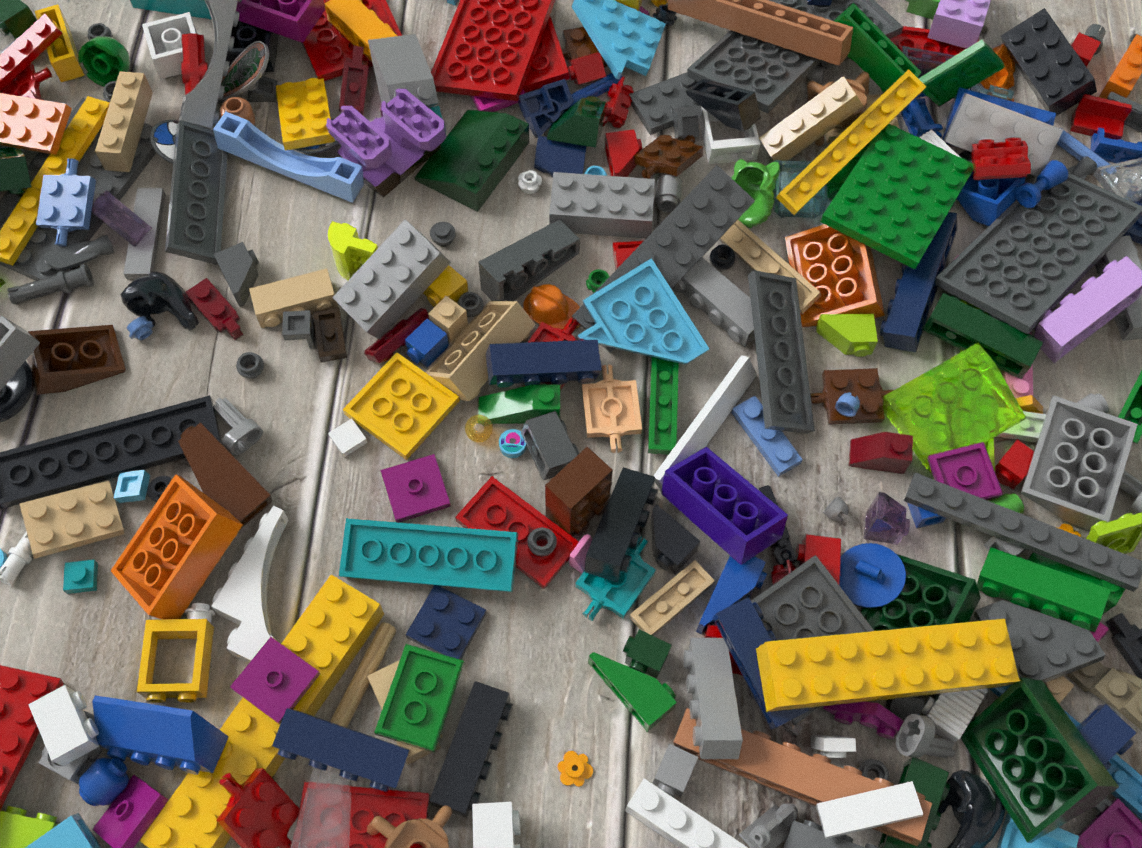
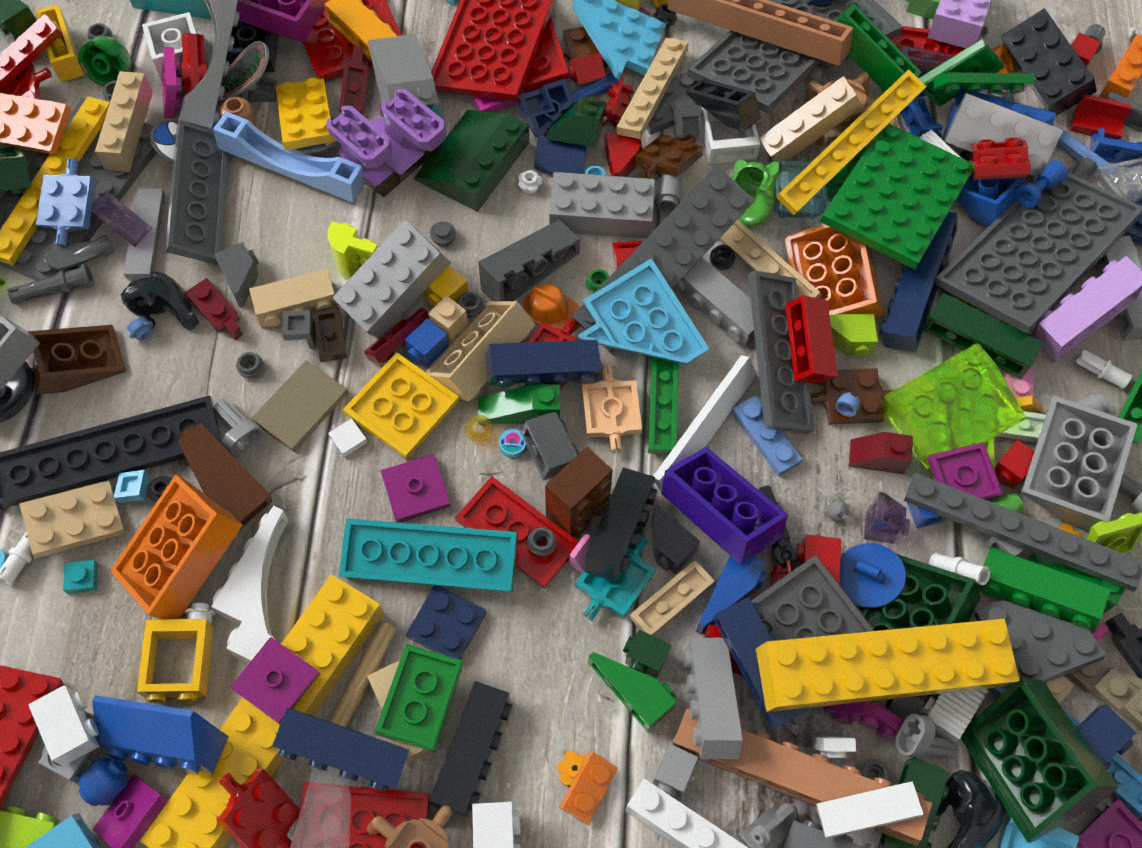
none -> dark pink plate [161,47,181,119]
none -> dark tan tile [251,360,348,452]
none -> orange plate [559,752,618,825]
none -> tan plate [617,38,688,139]
none -> red brick [785,295,838,385]
none -> white pin [929,552,990,585]
none -> green plate [934,72,1035,93]
none -> white axle [1076,350,1132,389]

